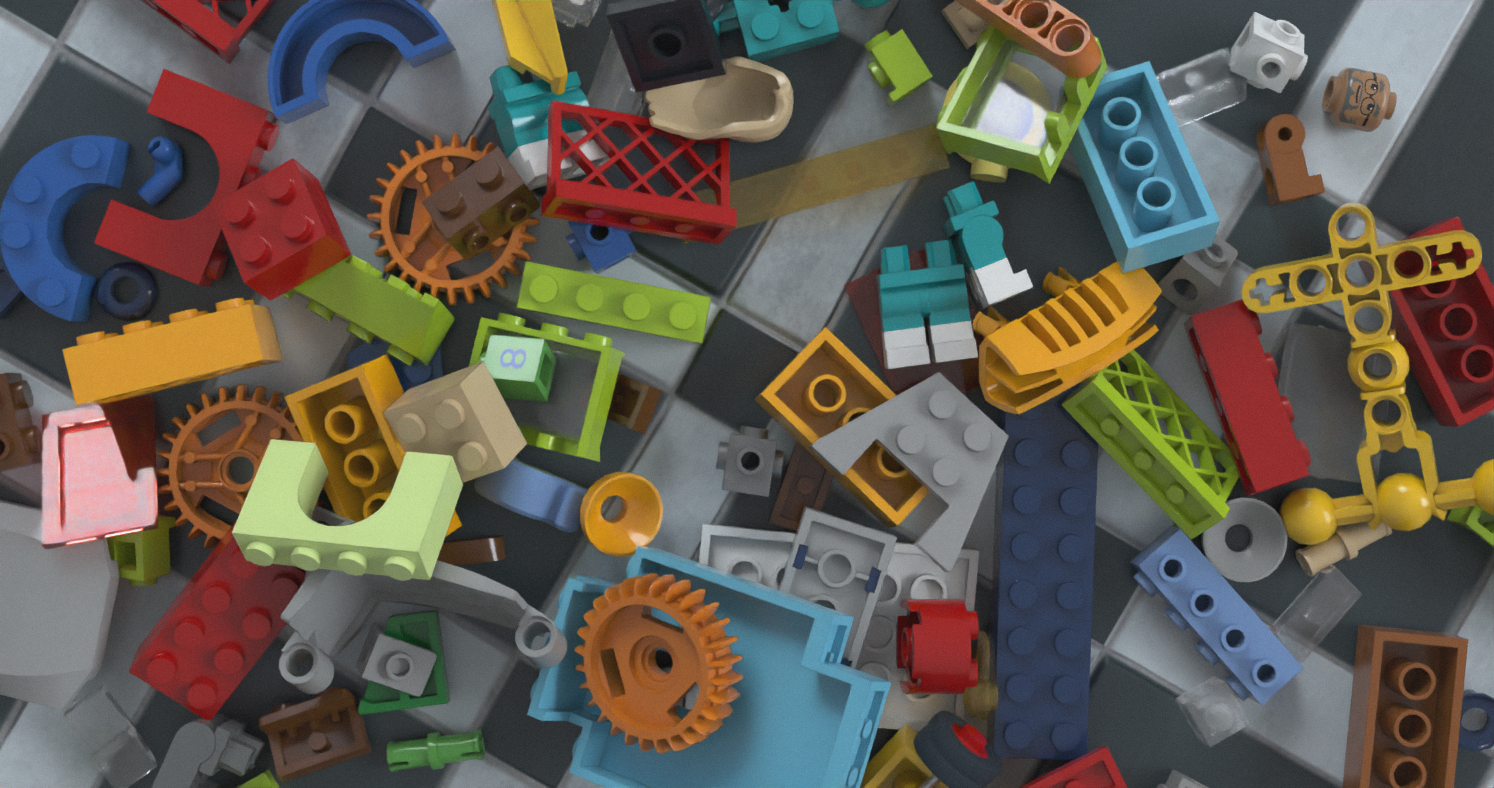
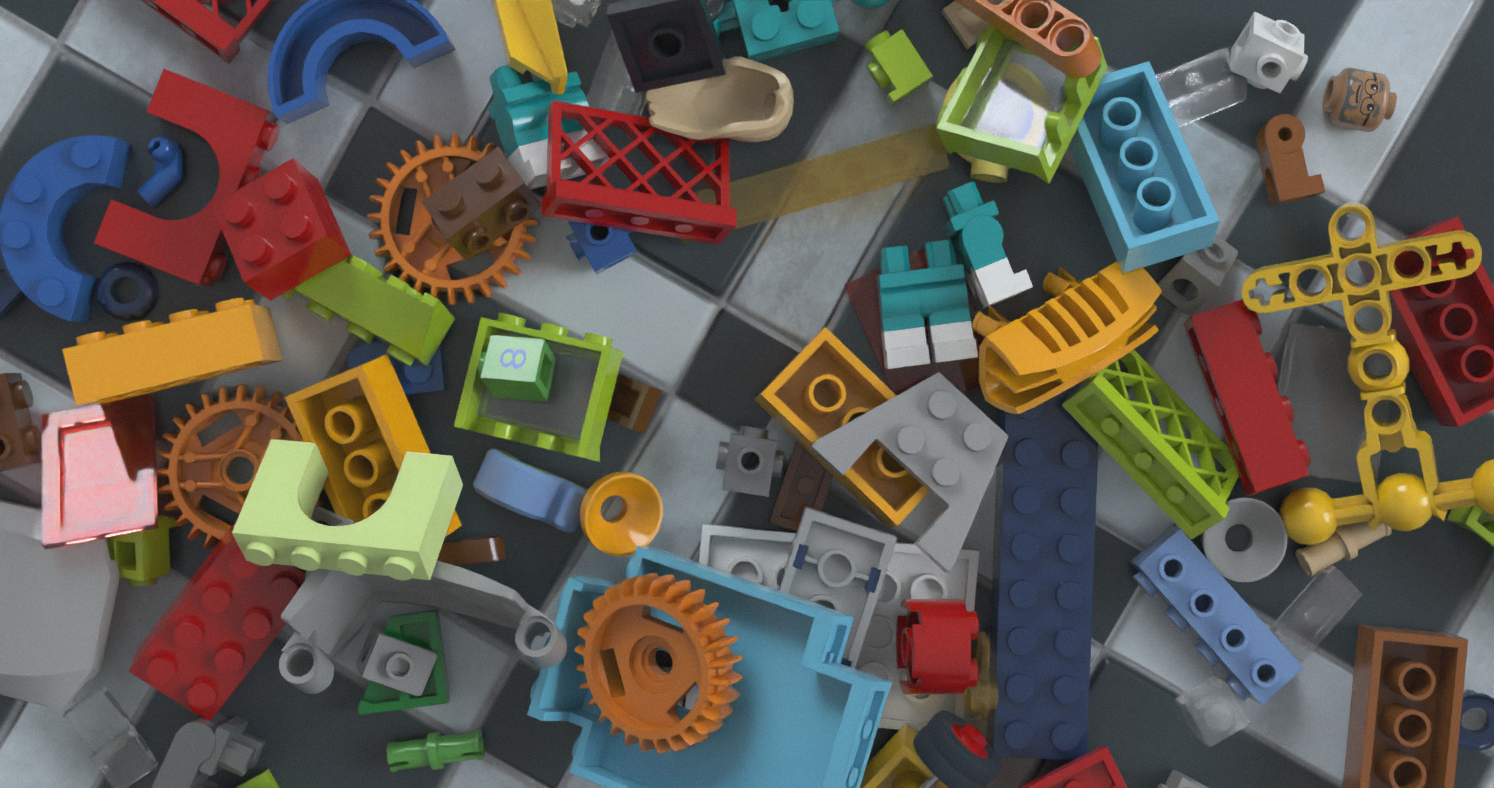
reddish brown bracket [258,688,371,782] -> none
tan brick [383,361,527,483] -> none
lime brick [517,261,711,344] -> none

